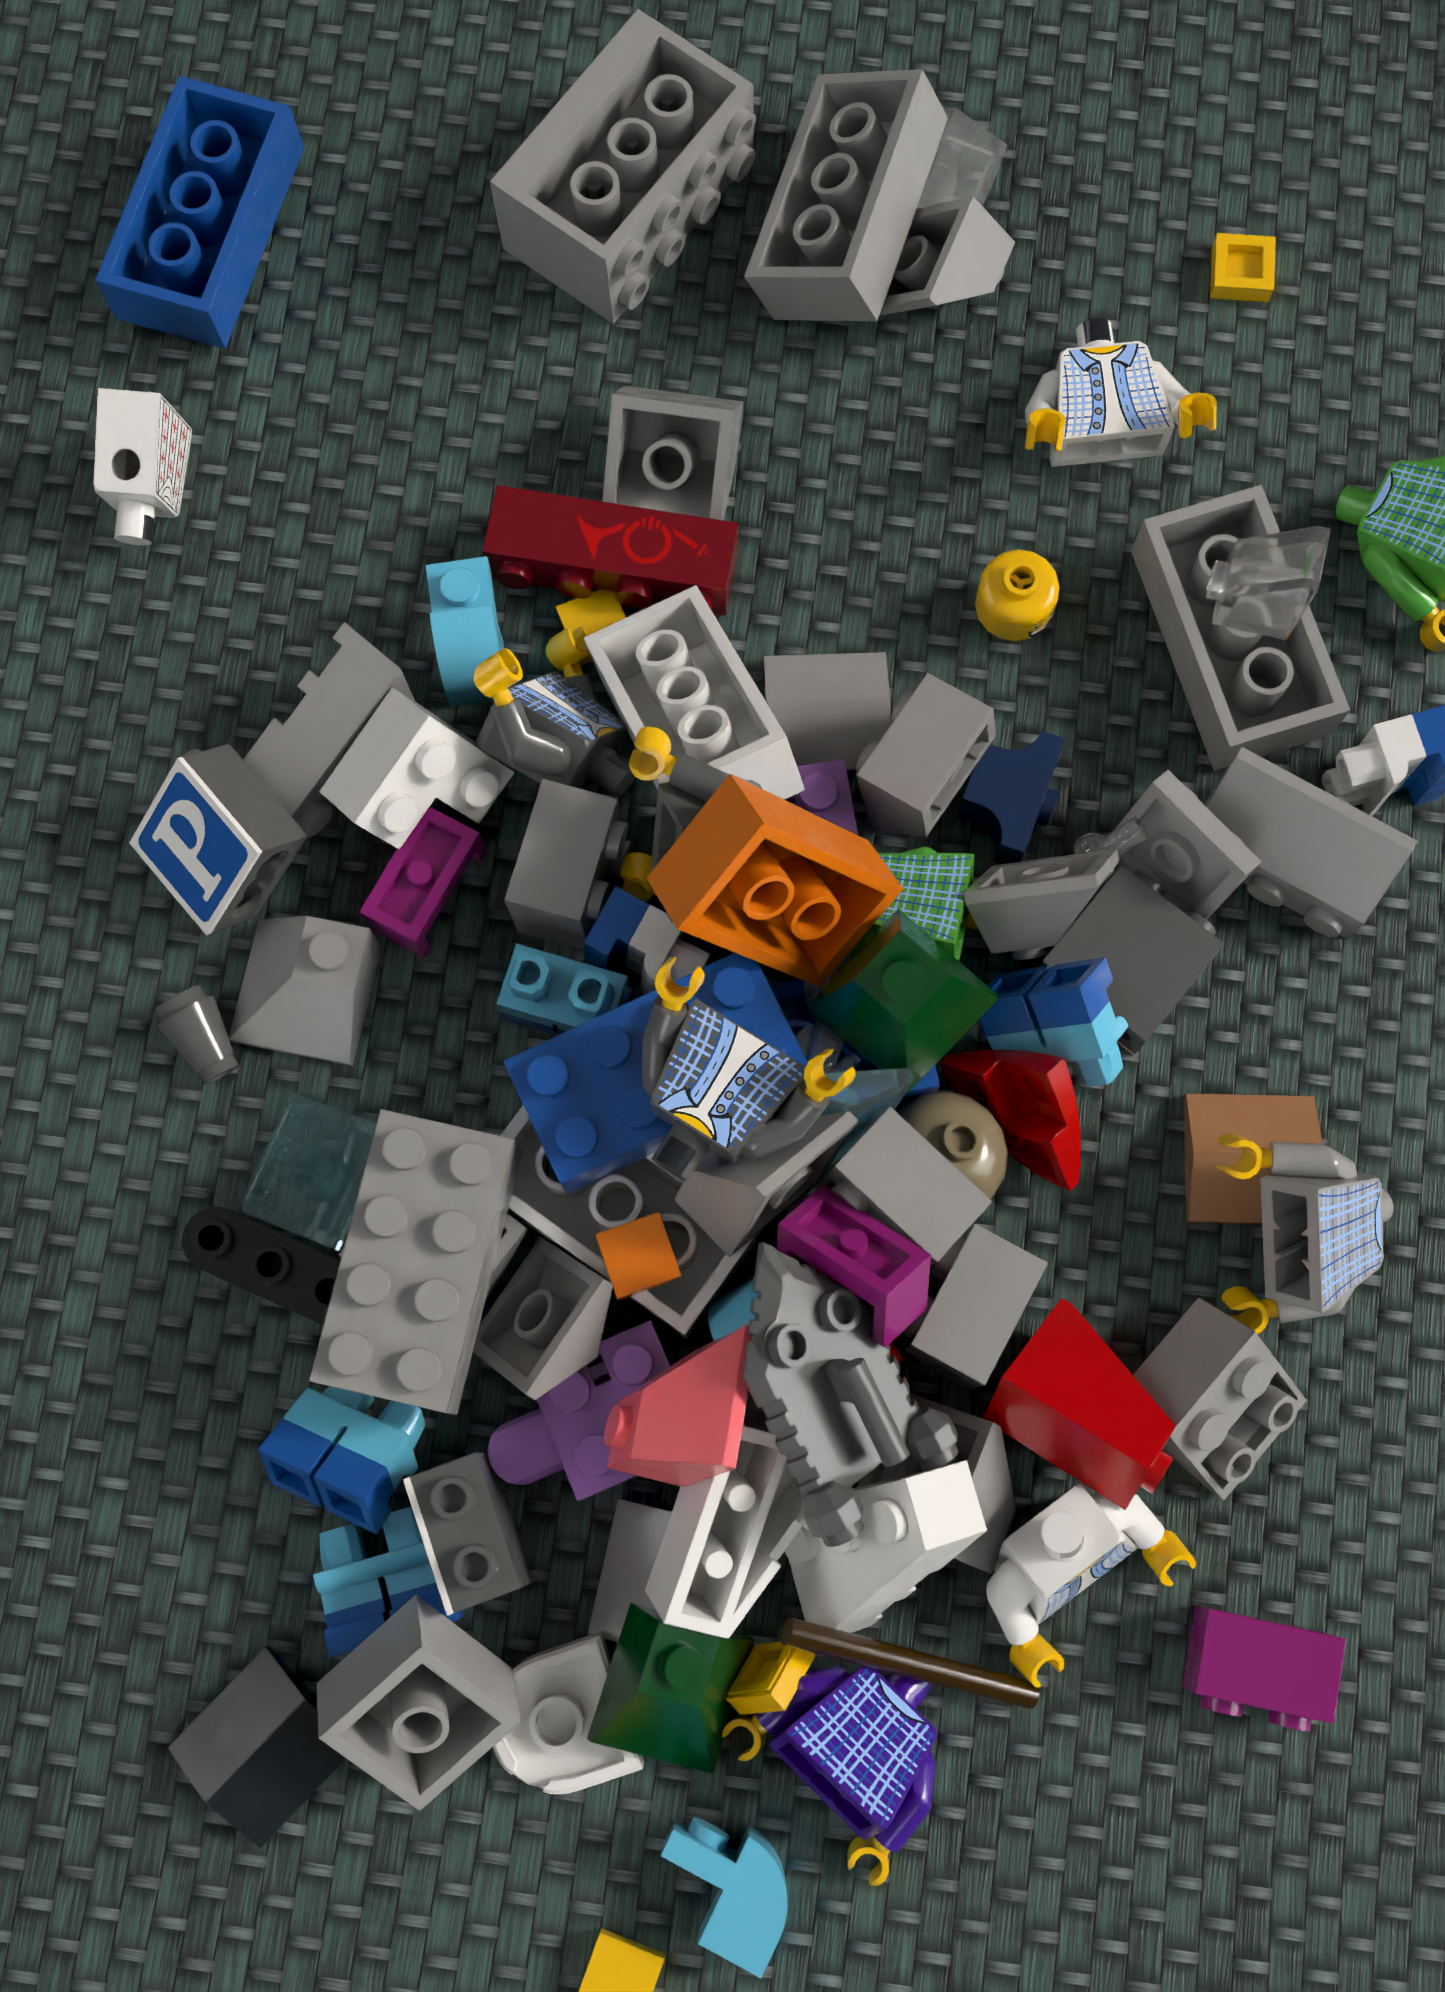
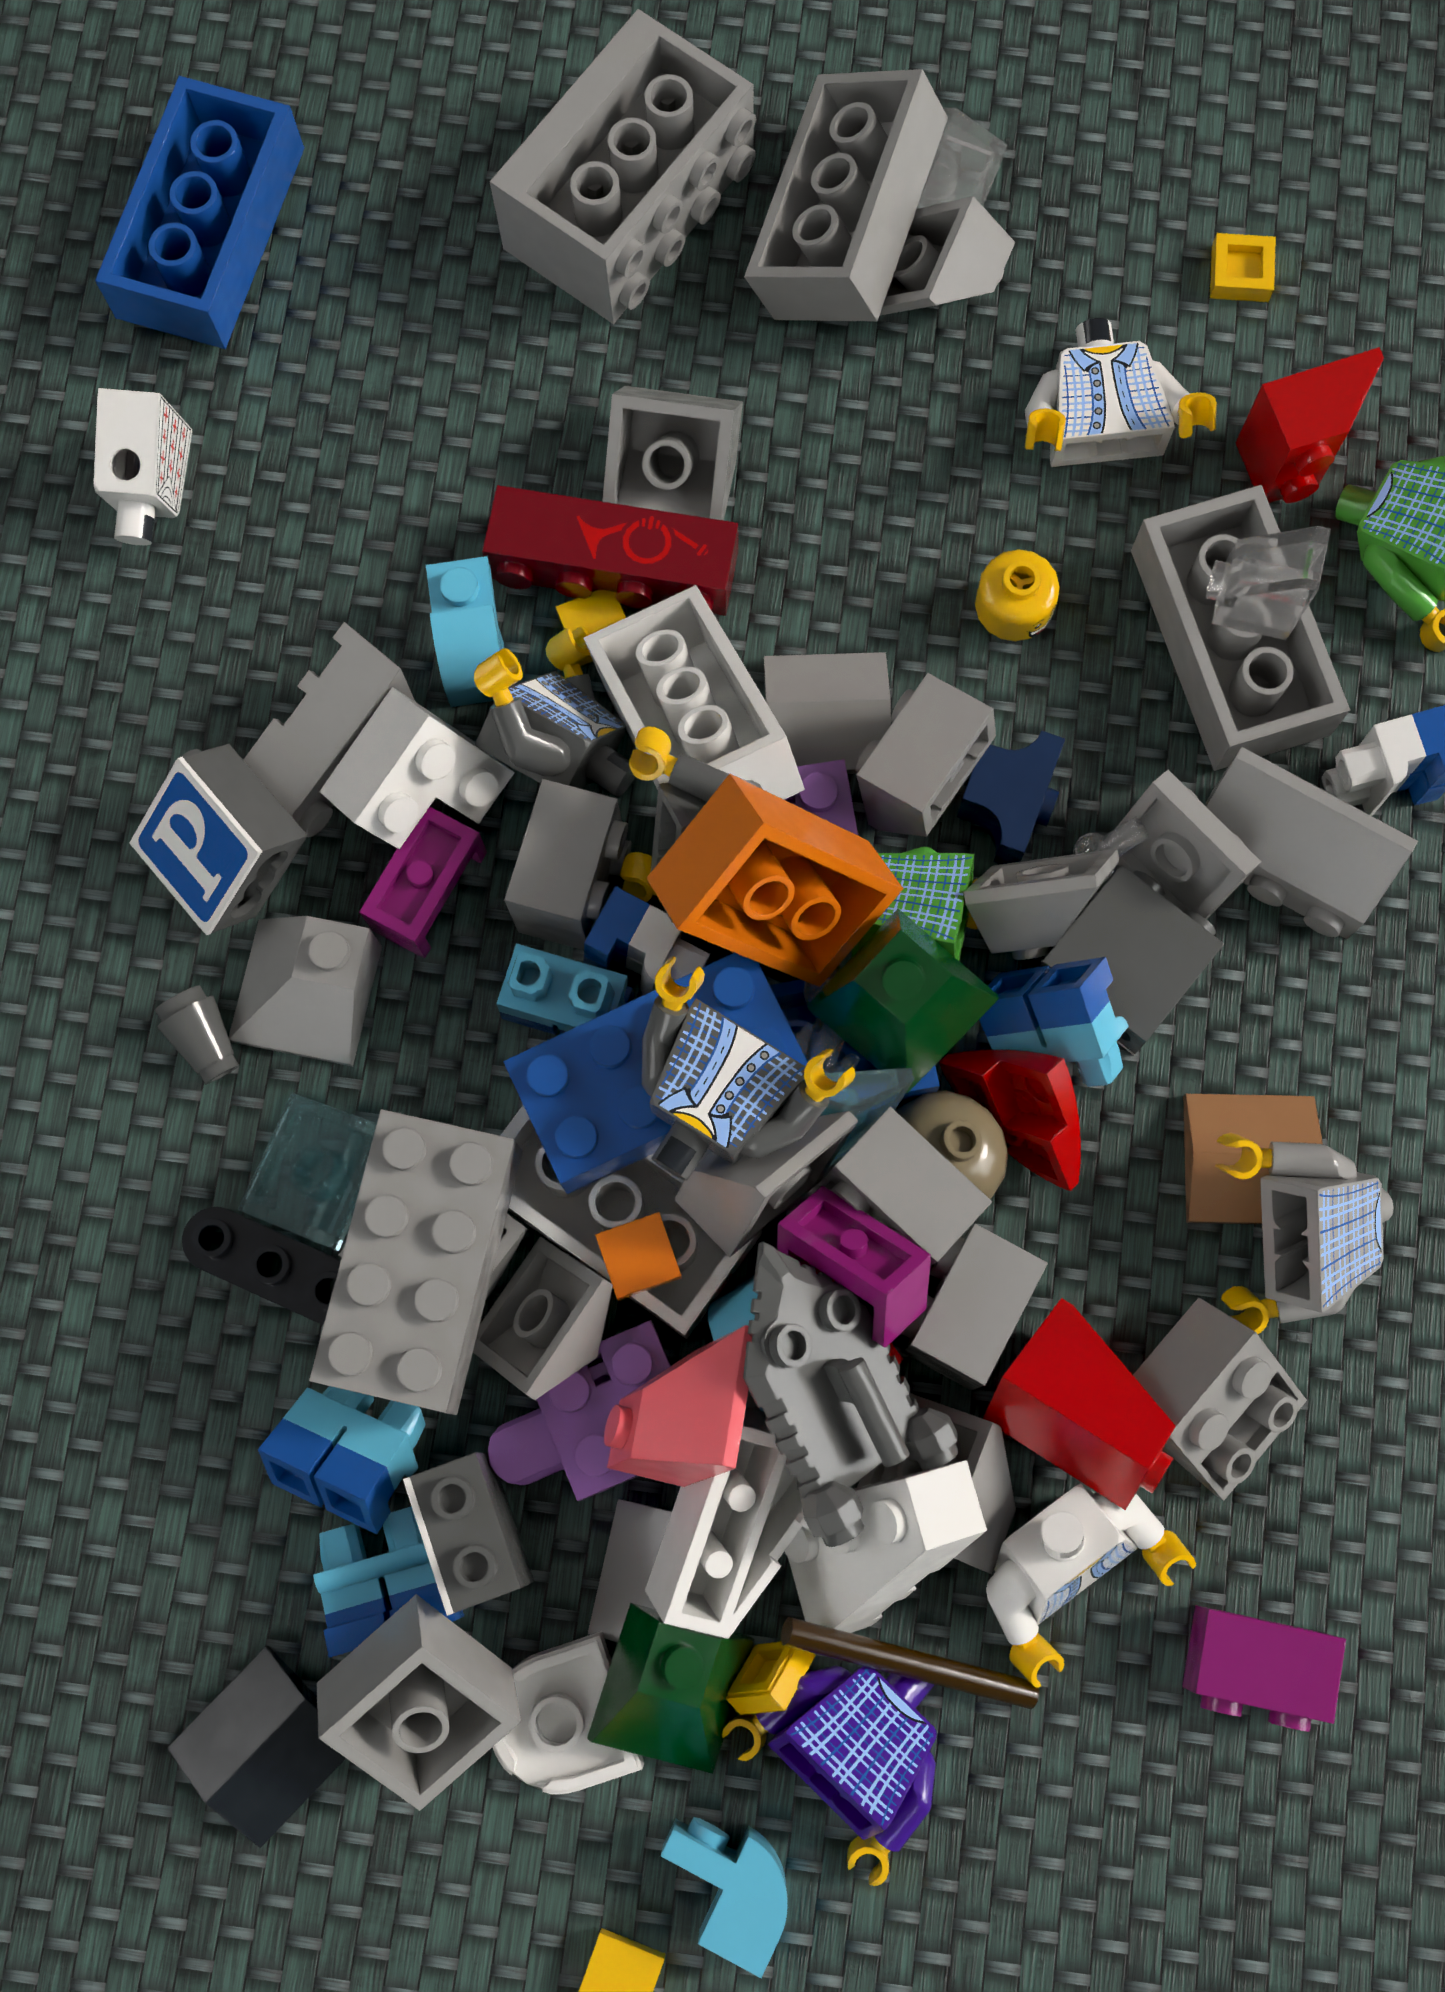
none -> red slope [1235,347,1384,503]

